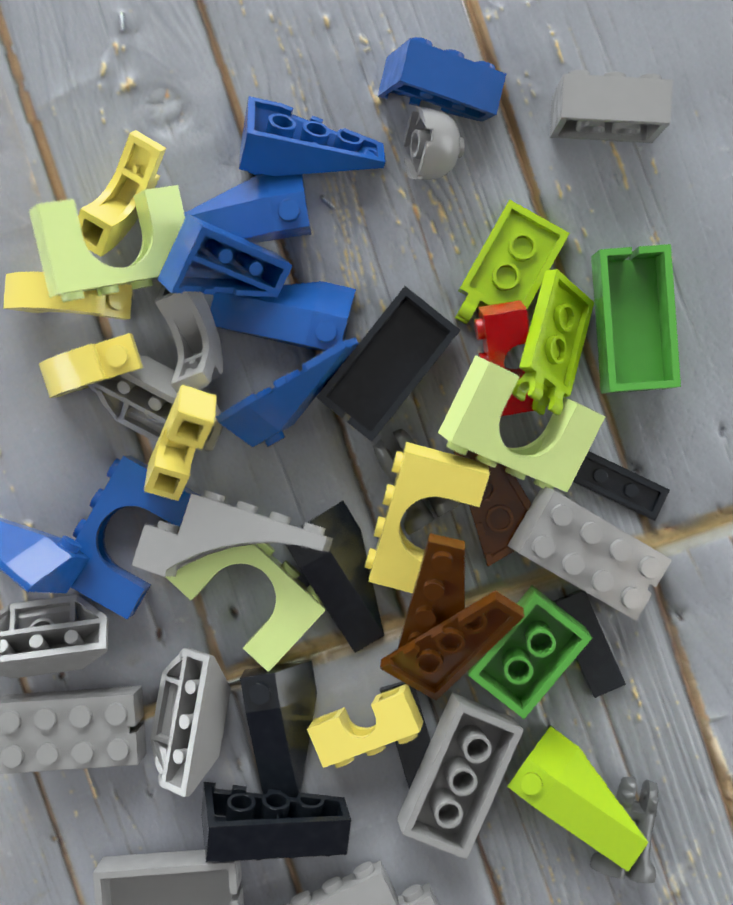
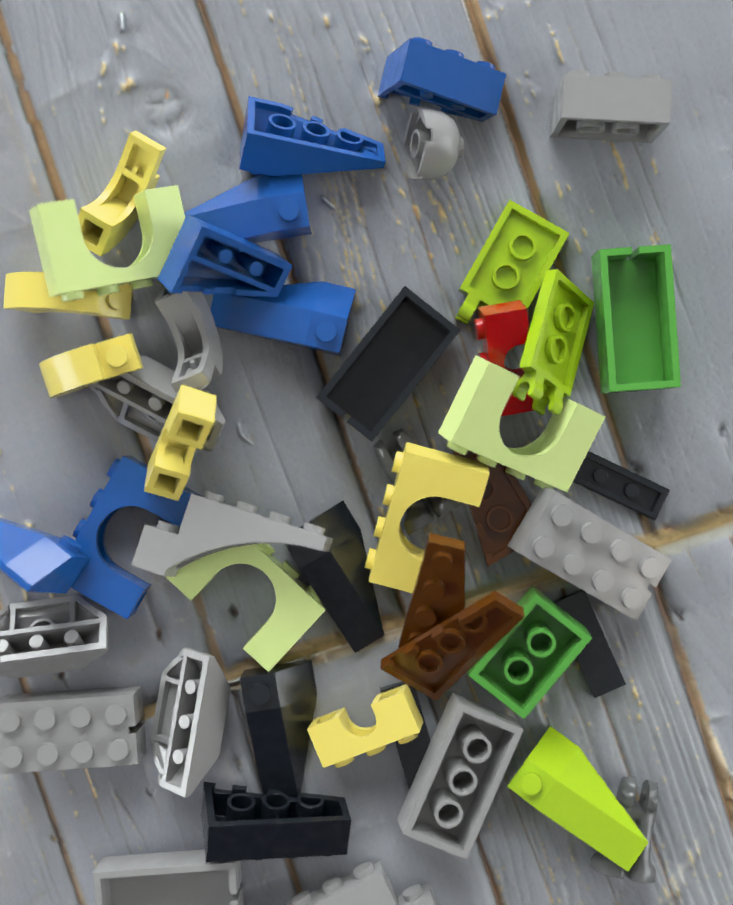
blue wedge [216,338,359,447] -> none

